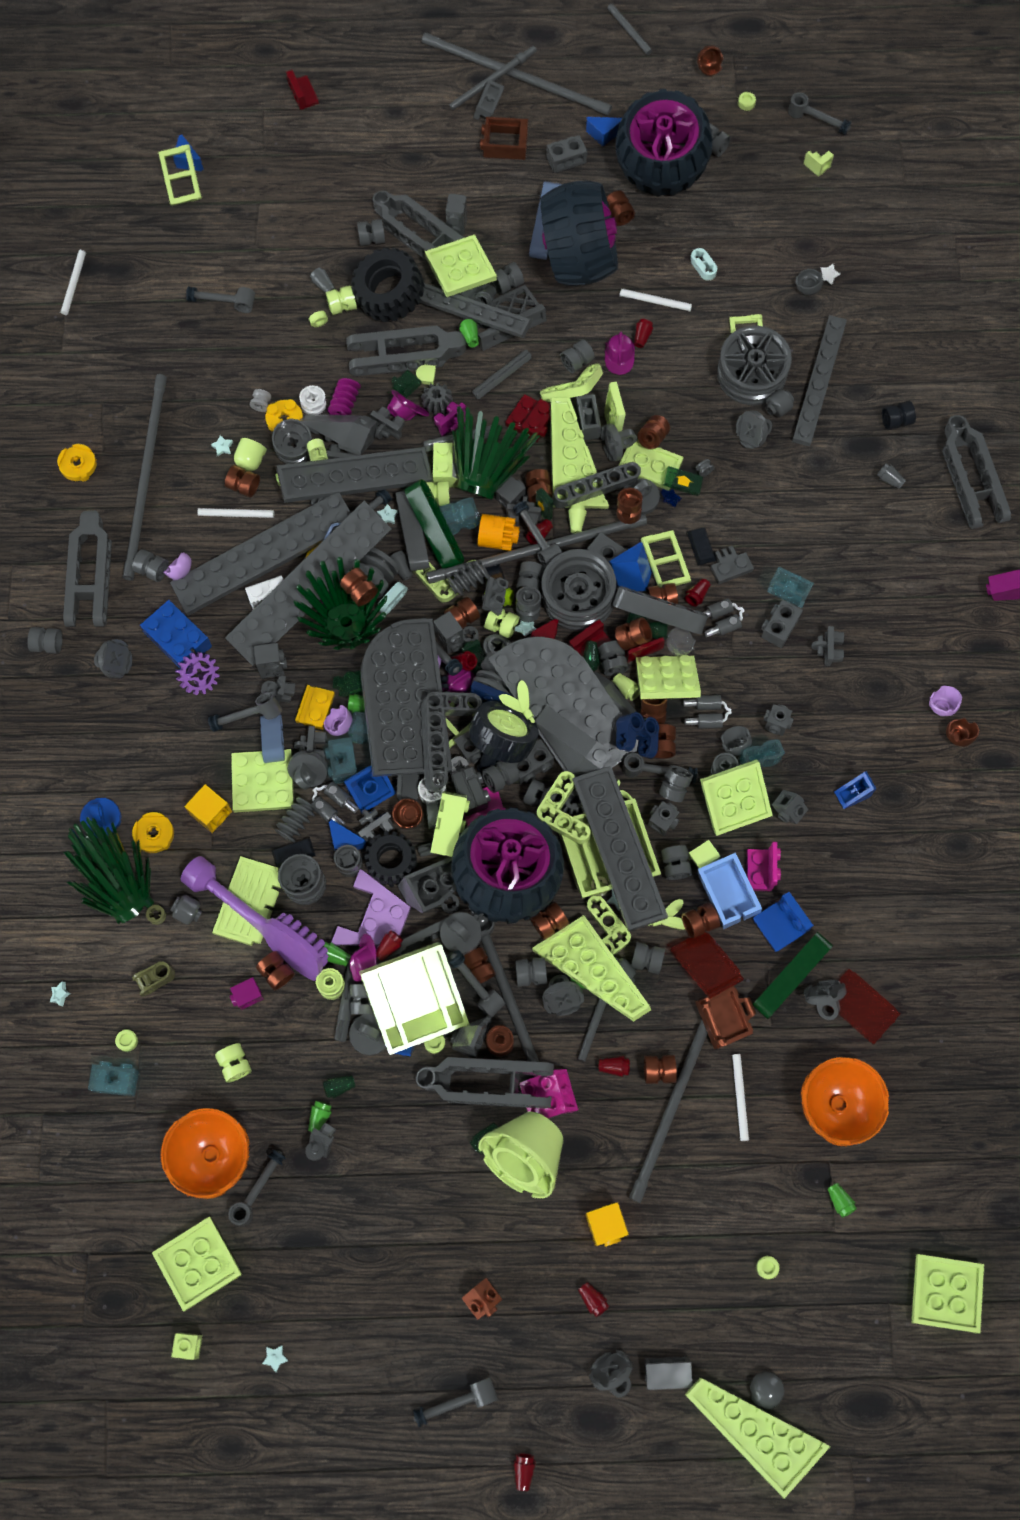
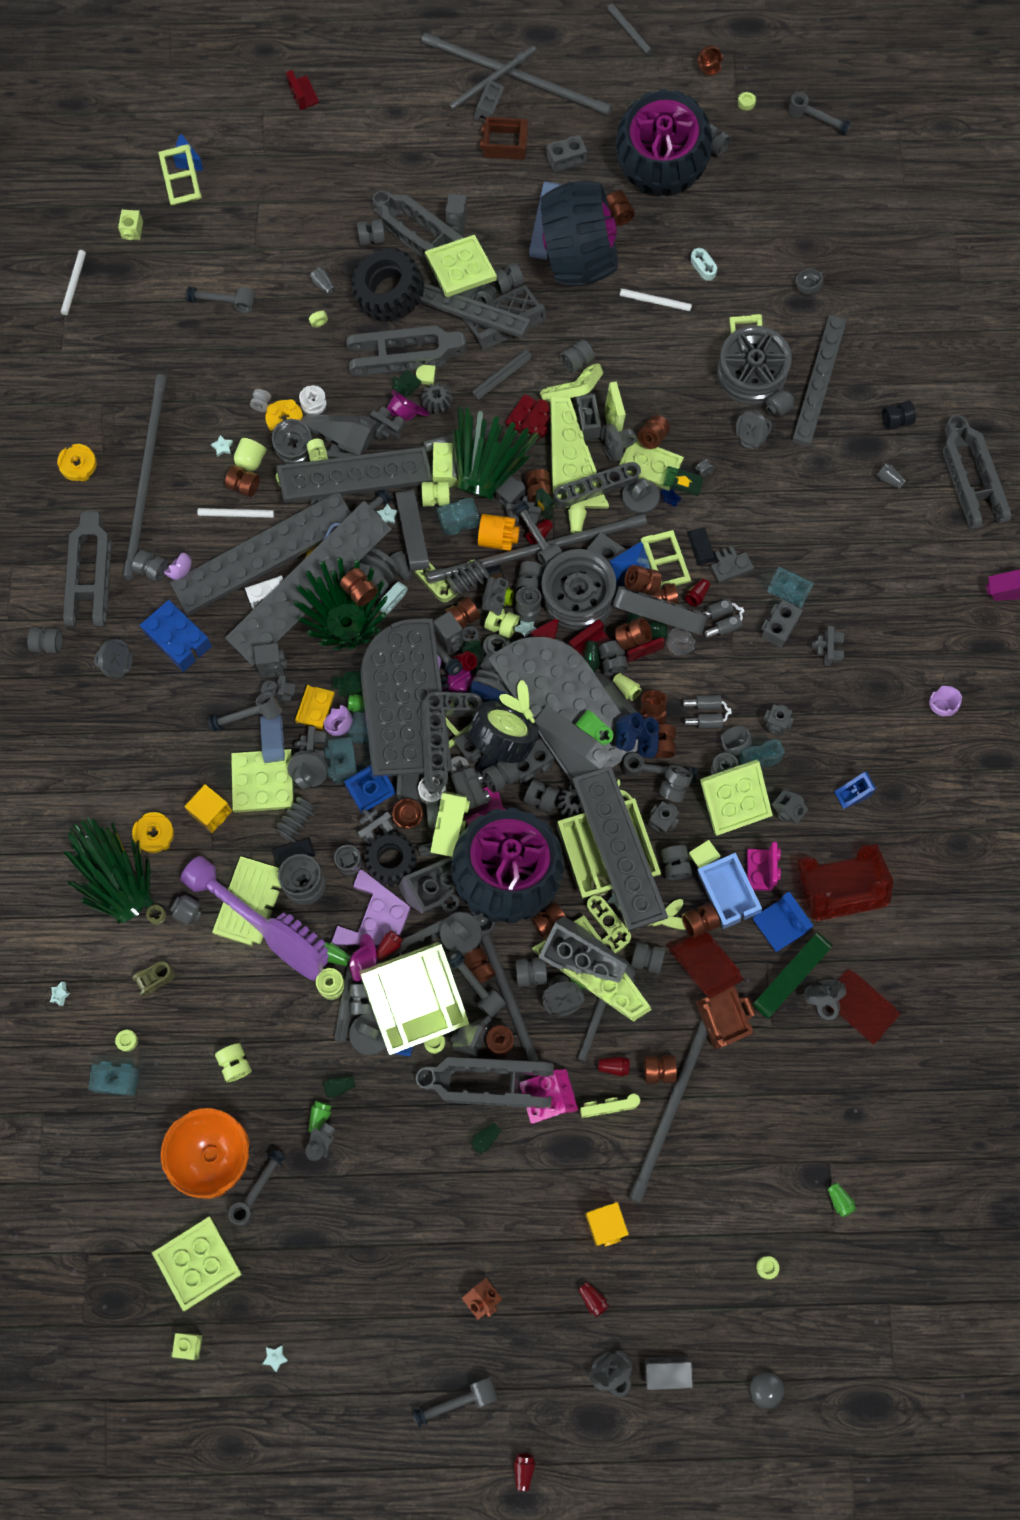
blue tile [80,798,122,836] -> none
medium lavender gear [176,652,220,695] -> none
magenta brick [229,977,264,1010] -> none
copper wheel [256,951,295,991] -> none
dark grey piece [311,782,359,826] -> none
yellowish green wheel [326,285,357,316] -> none
magenta piece [328,378,361,415] -> none
blue slope [329,819,367,852] -> none
dark green beam [405,479,464,569] -> none
magenta hips [434,402,466,436] -> none
bright green cone [460,319,479,347] -> none
yellowish green cone [479,1112,563,1198] -> none
yellowish green beam [537,771,590,844] -> none
blue slope [586,117,622,146] -> none
magenta piece [605,332,635,375] -> none
copper wheel [617,488,643,524] -> none
dark red cone [634,319,654,348] -> none
yellowish green plate [636,655,701,699] -> none
yellowish green wing [685,1378,830,1499] -> none
white bar [732,1054,749,1141] -> none
orange rock [801,1057,889,1146] -> none
yellowish green panel [803,151,834,177] -> none
white piece [820,264,840,285] -> none
yellowish green plate [911,1254,984,1333] -> none
copper hair [946,718,980,747] -> none
none -> yellowish green brick [118,210,143,240]
none -> dark grey wedge [539,917,629,983]
none -> bright green piece [575,710,613,745]
none -> yellowish green plate [580,1094,640,1118]
none -> copper wheel [624,565,662,595]
none -> clear red windscreen [798,844,894,921]

